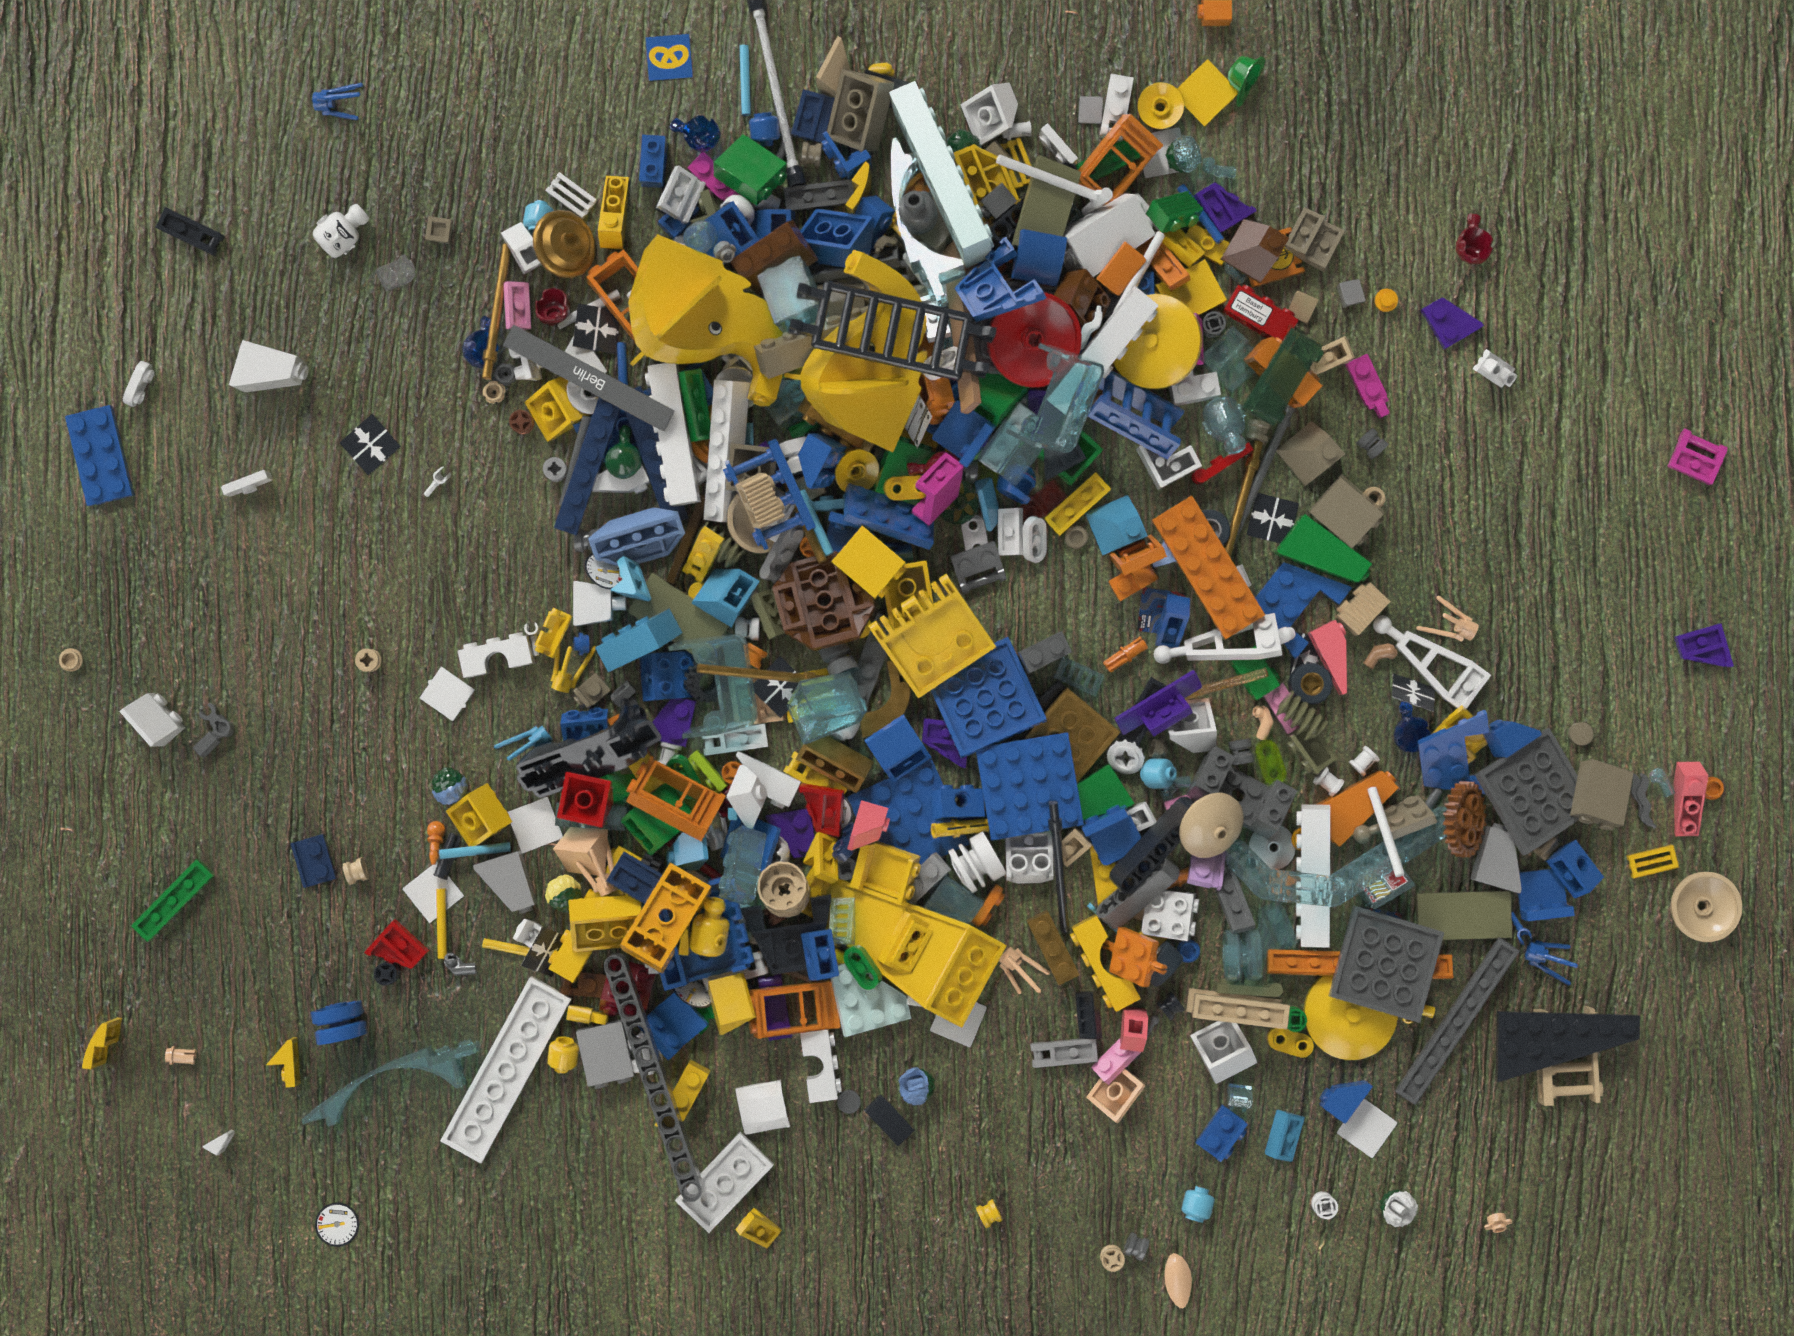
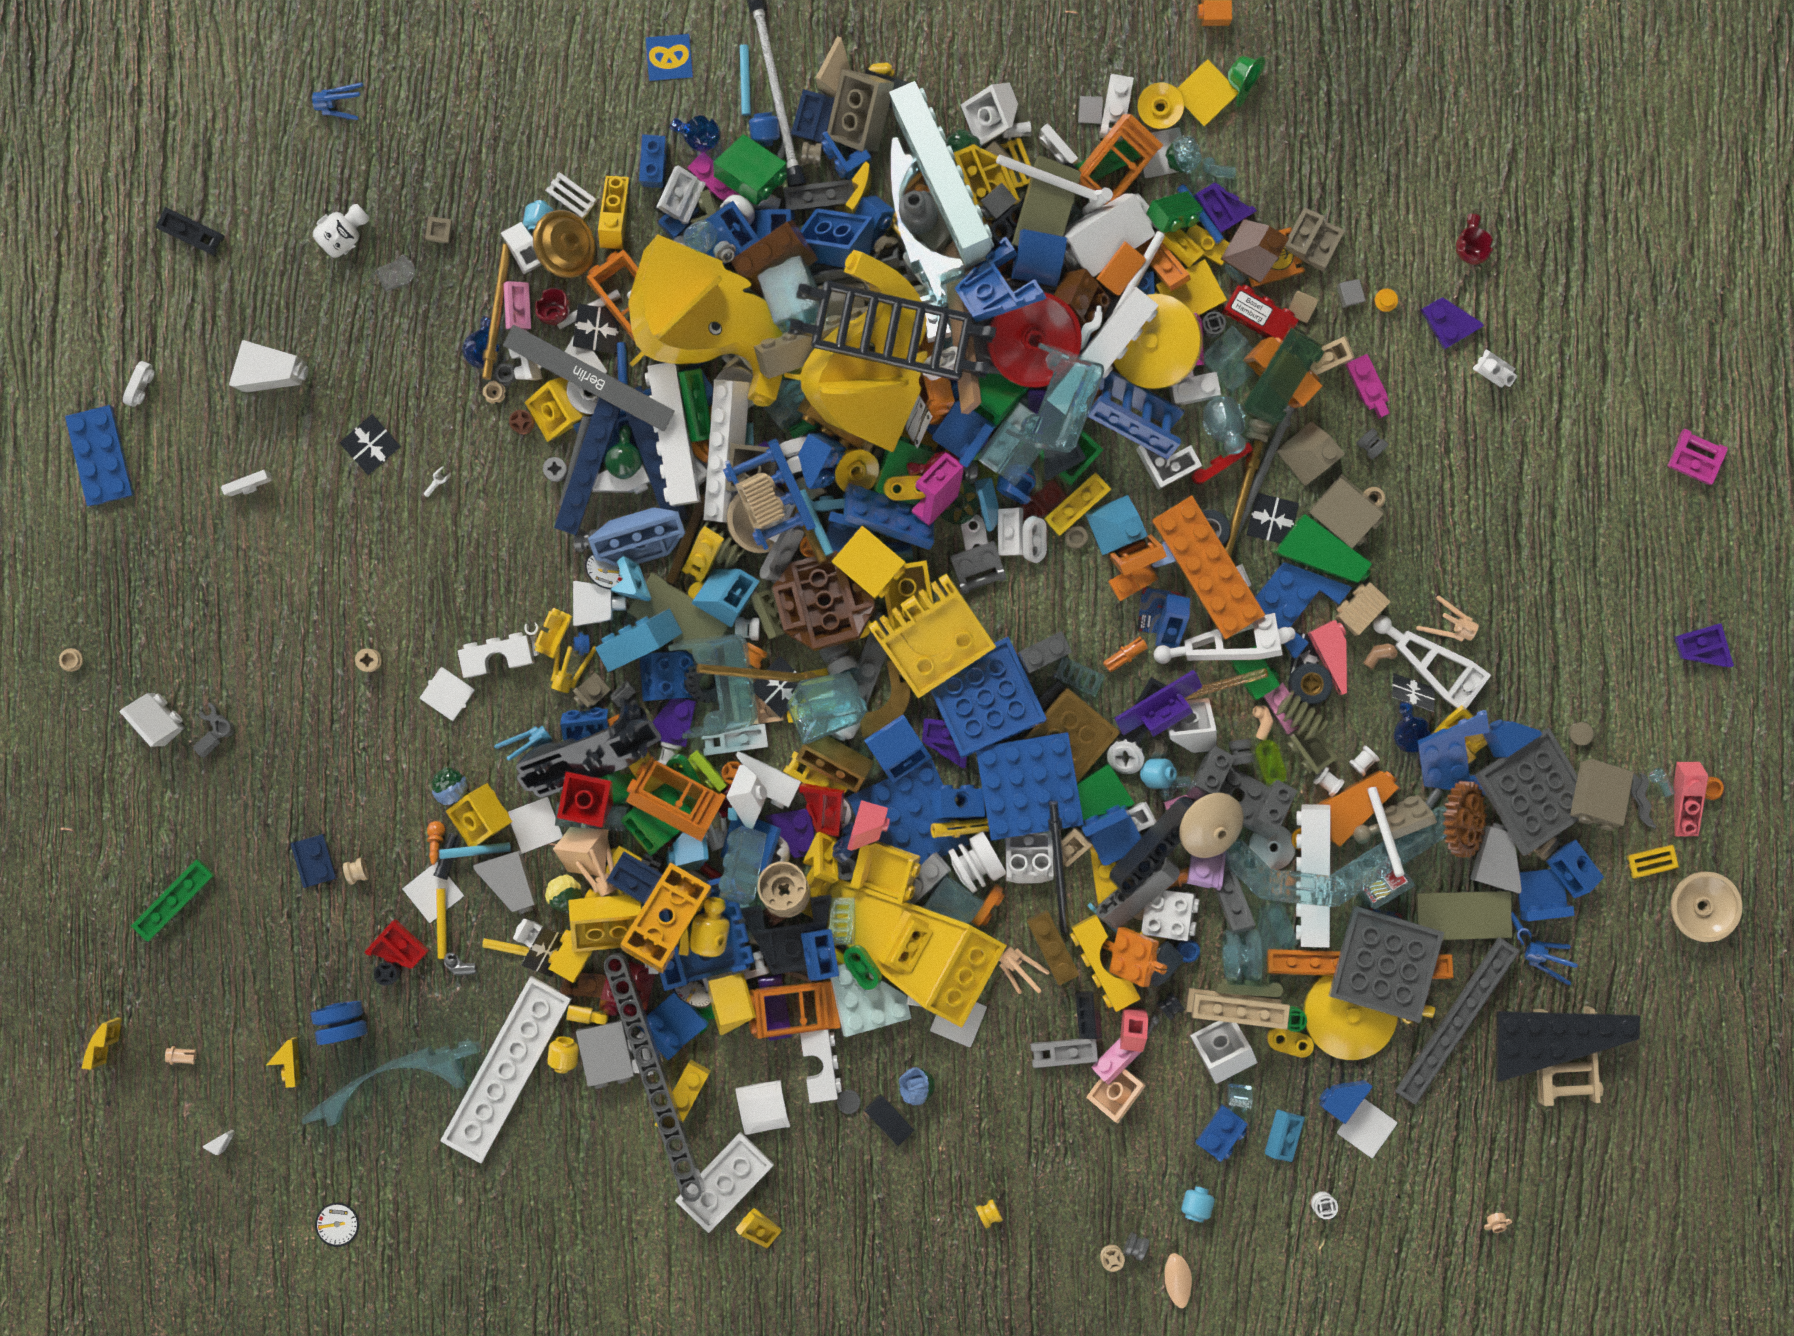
white piece [1380,1190,1418,1227] -> none

